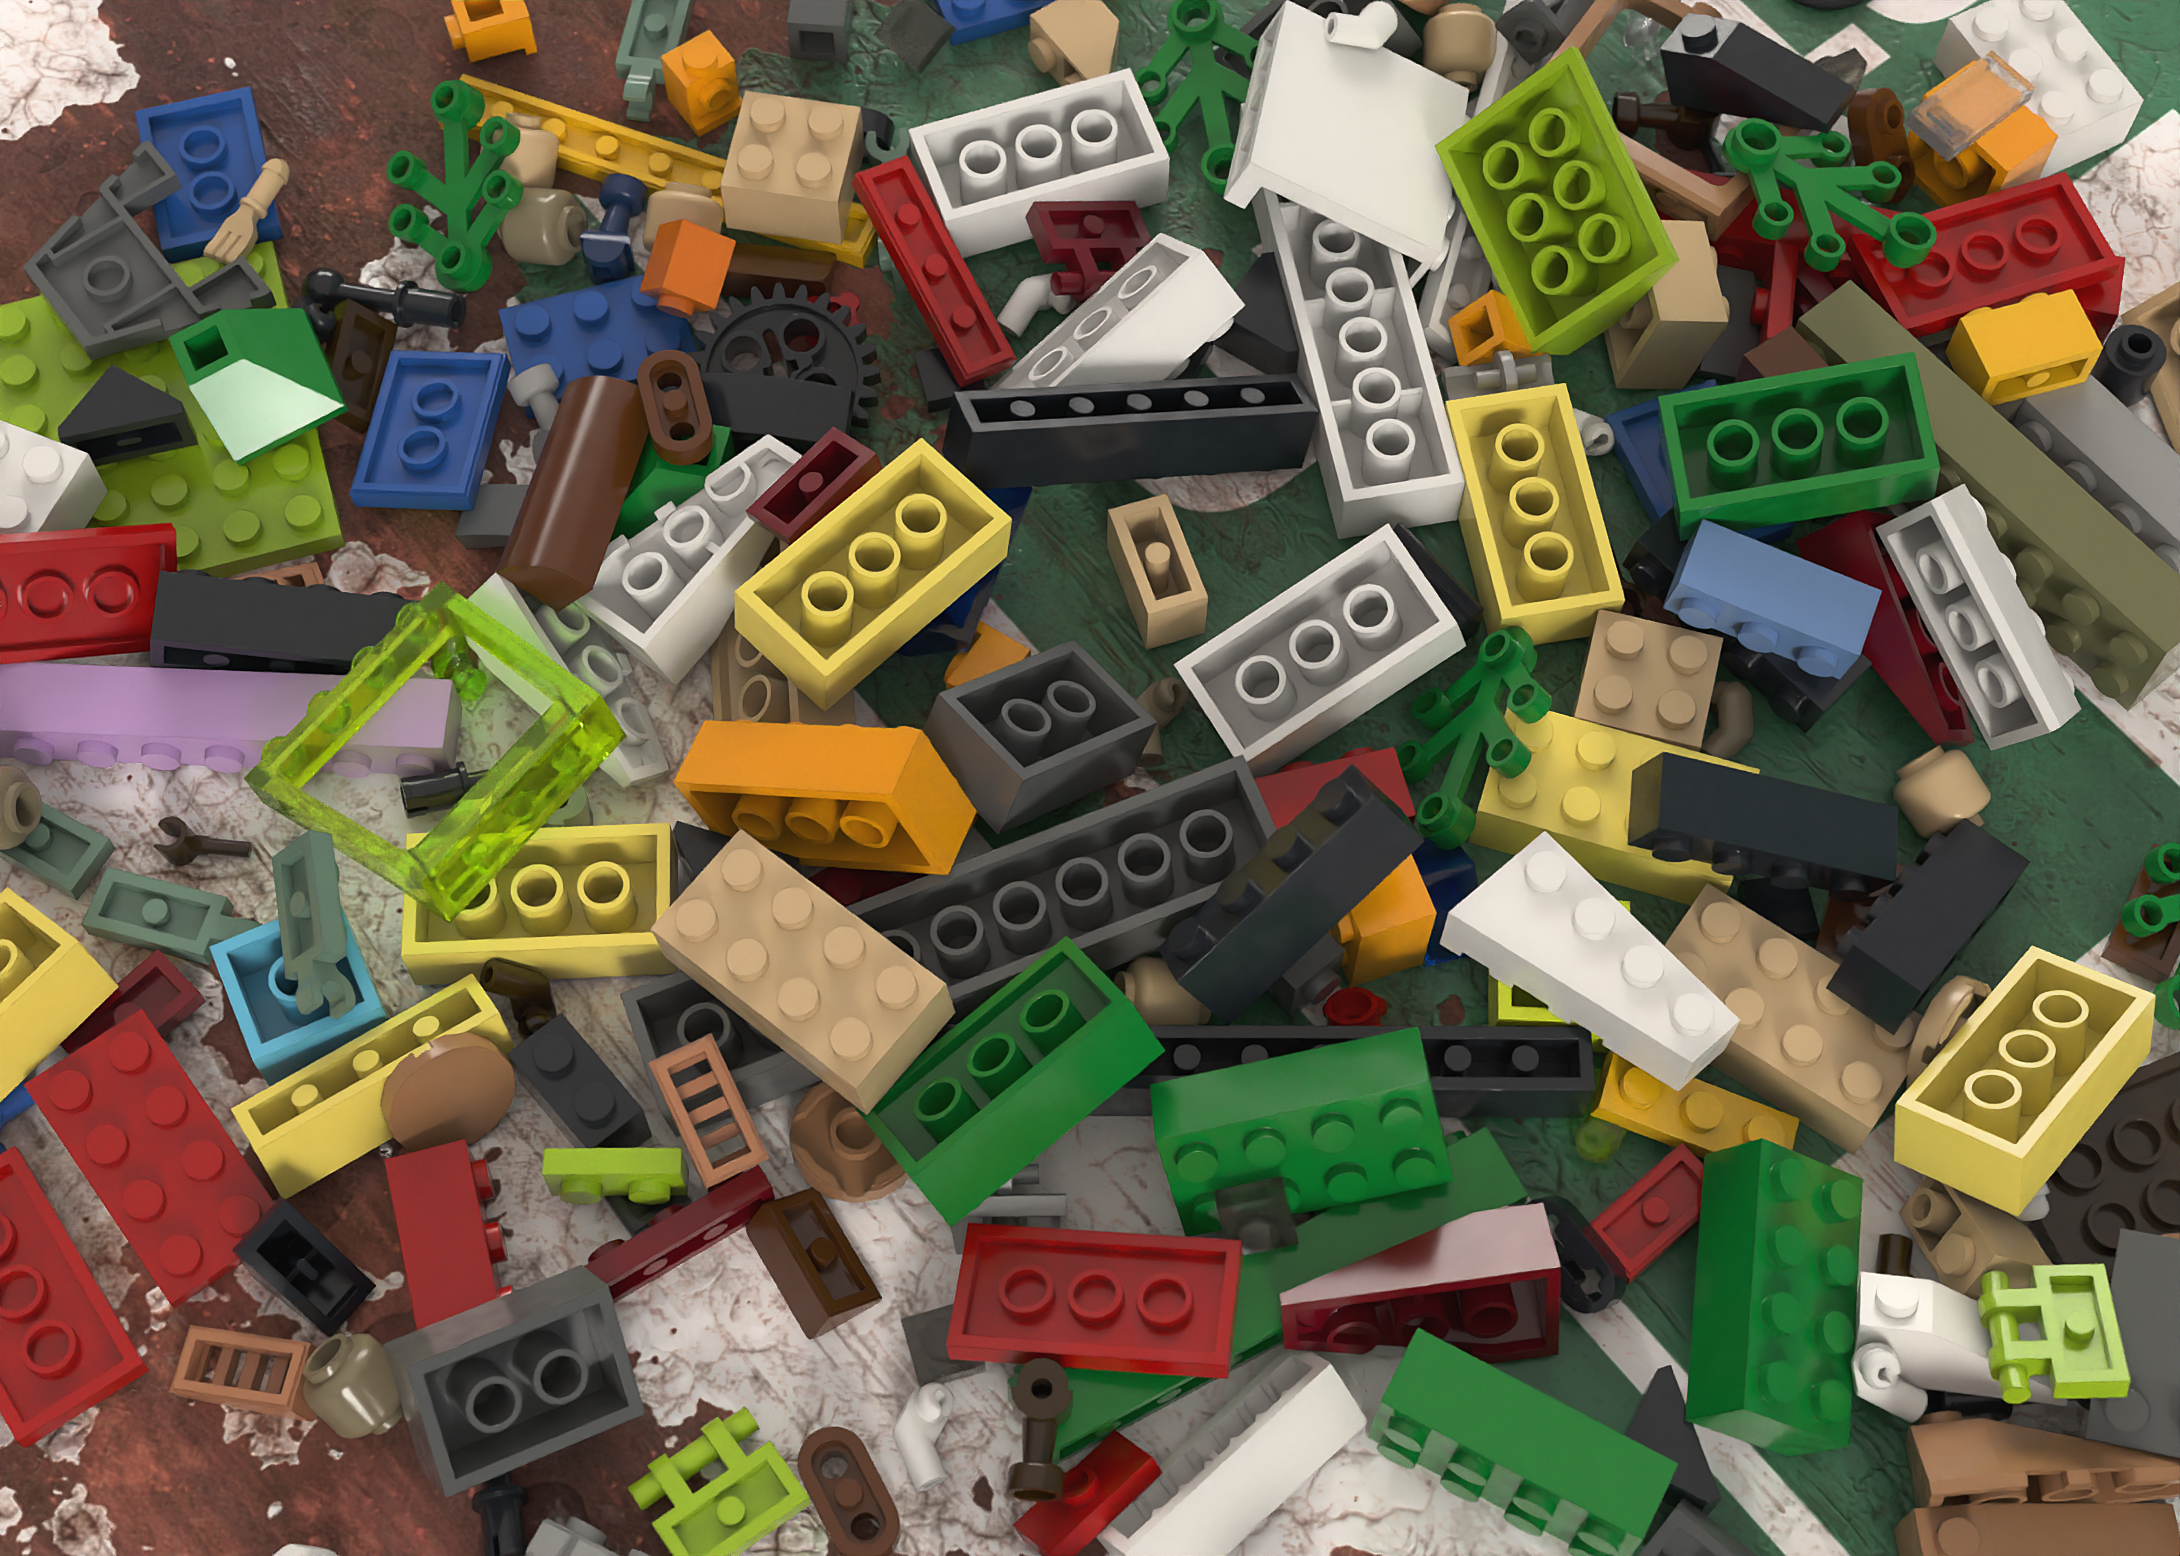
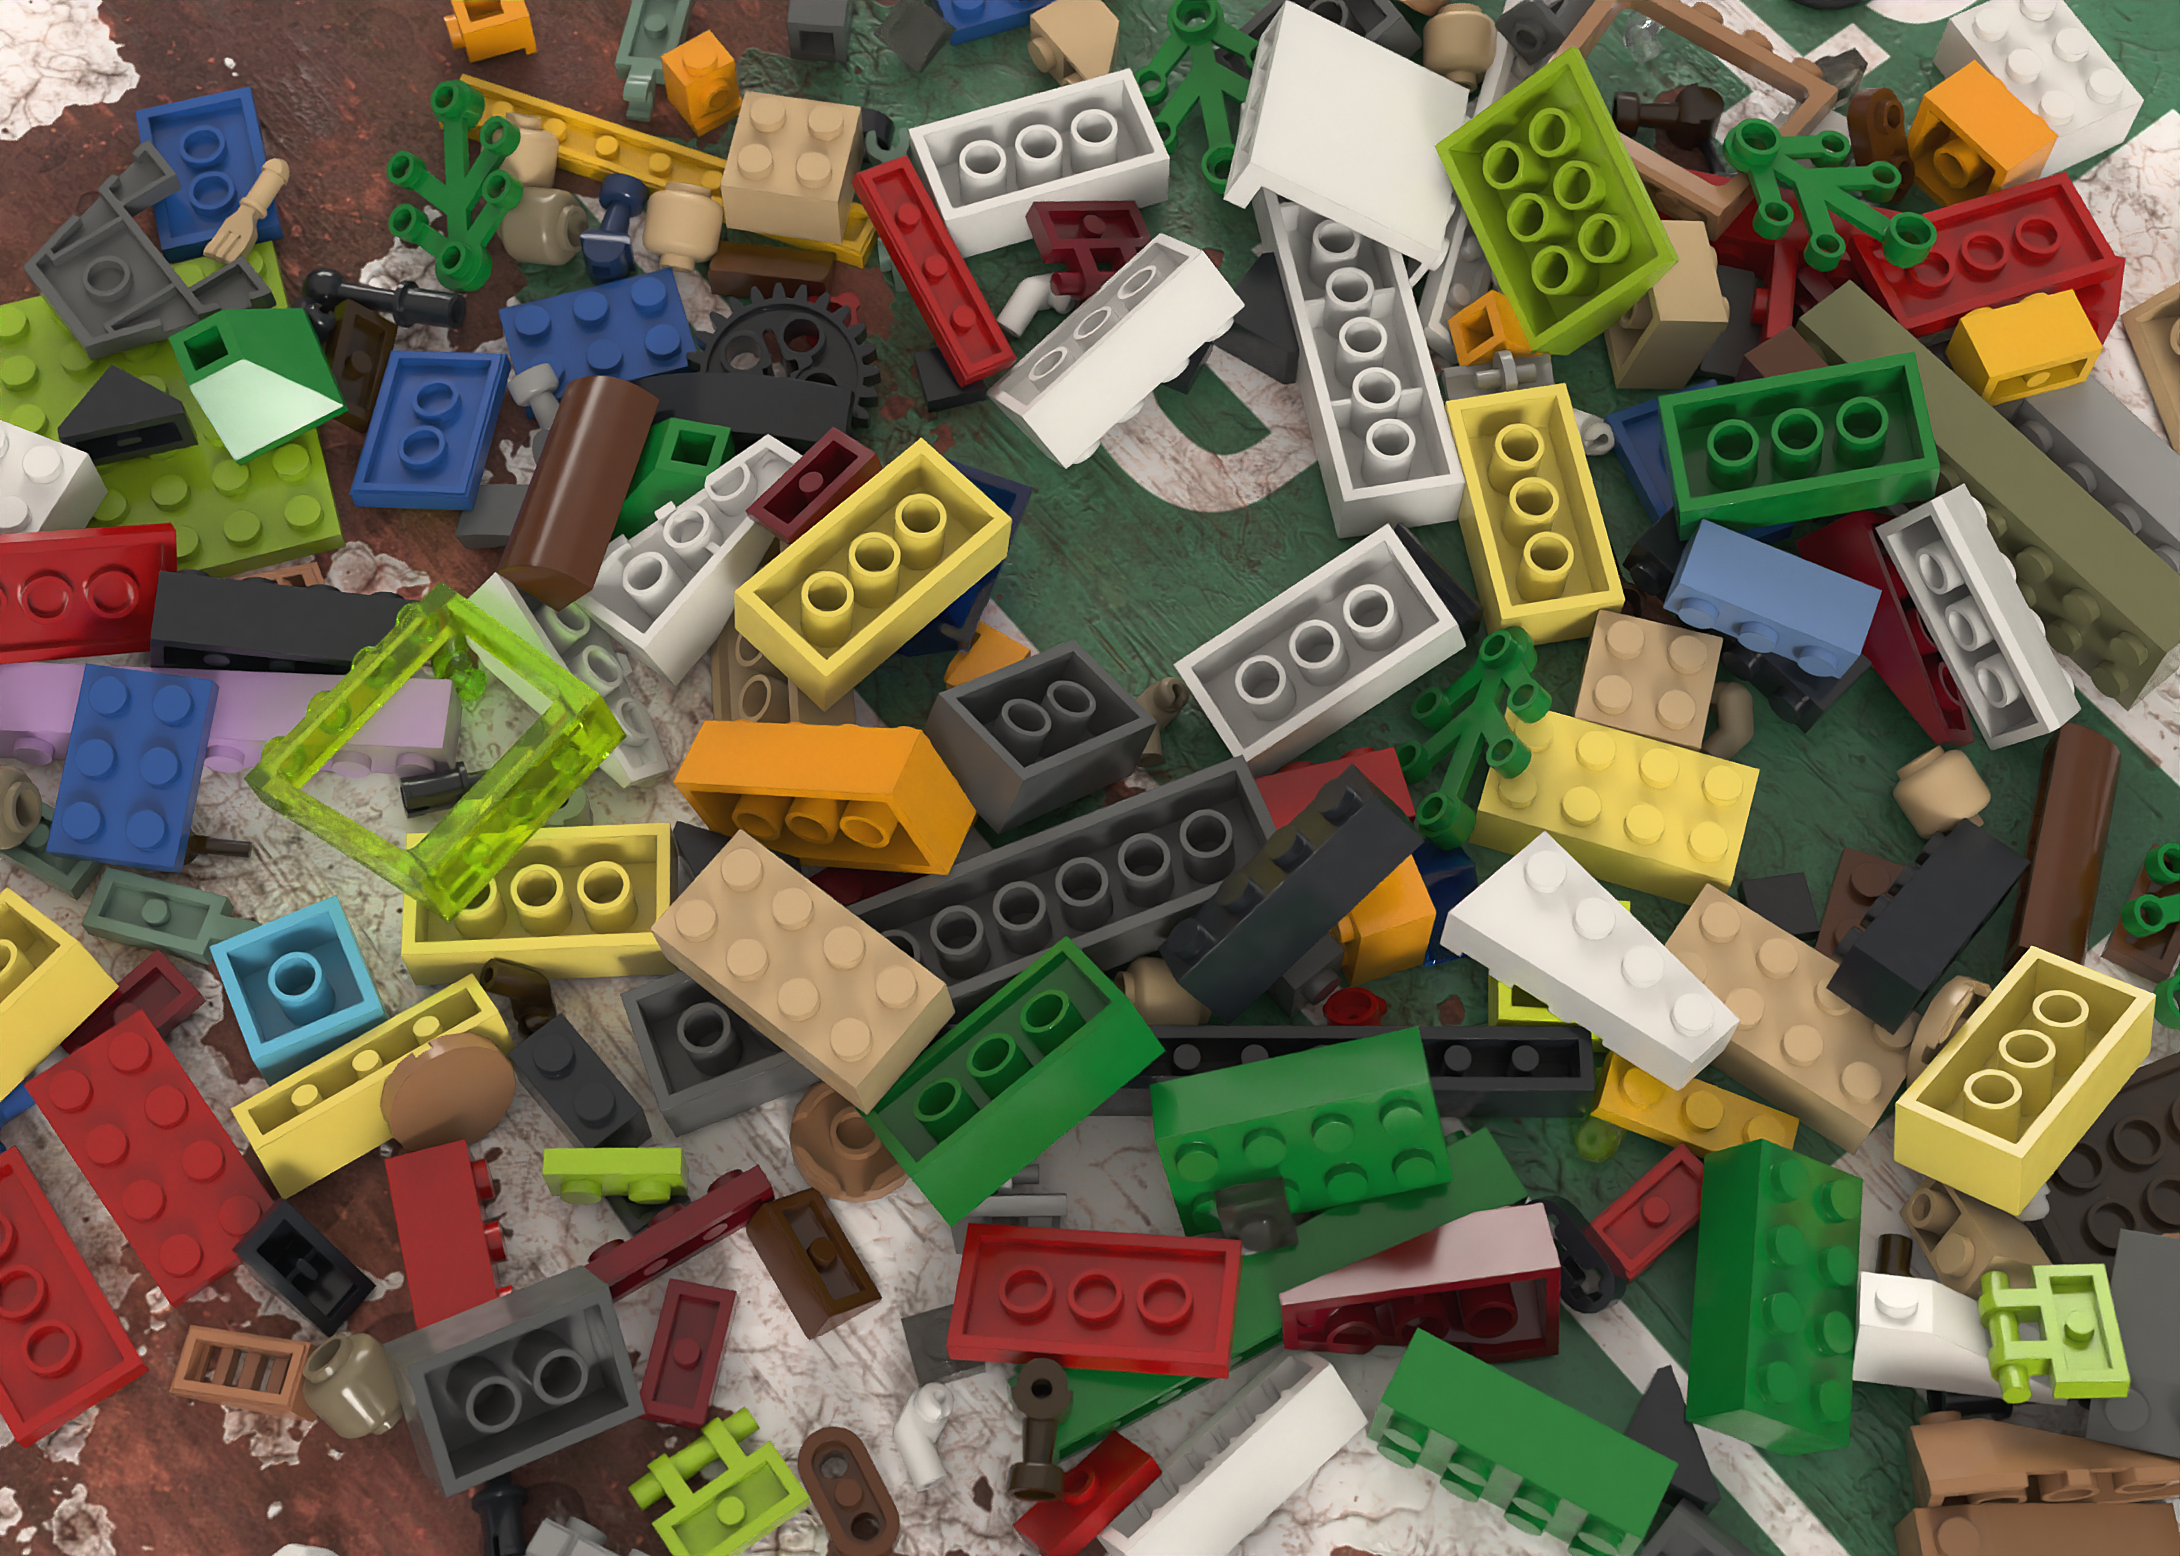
sand green plate [272,830,355,1019] -> none
reddish brown plate [637,350,715,465] -> none
orange brick [639,219,736,318] -> none
nougat slope [648,1033,769,1189] -> none
black brick [942,373,1319,491] -> none
tan brick [1107,493,1208,650] -> none
white arm [1324,1,1398,50] -> none
black brick [1627,751,1899,902] -> none
black slope [1660,13,1855,133] -> none
white arm [1851,1342,1927,1423] -> none
clear tile [1905,51,2036,161] -> none
black brick [2090,325,2167,408] -> none
none -> blue plate [46,664,219,873]
none -> dark red plate [638,1278,739,1431]
none -> reddish brown brick [2001,722,2122,973]

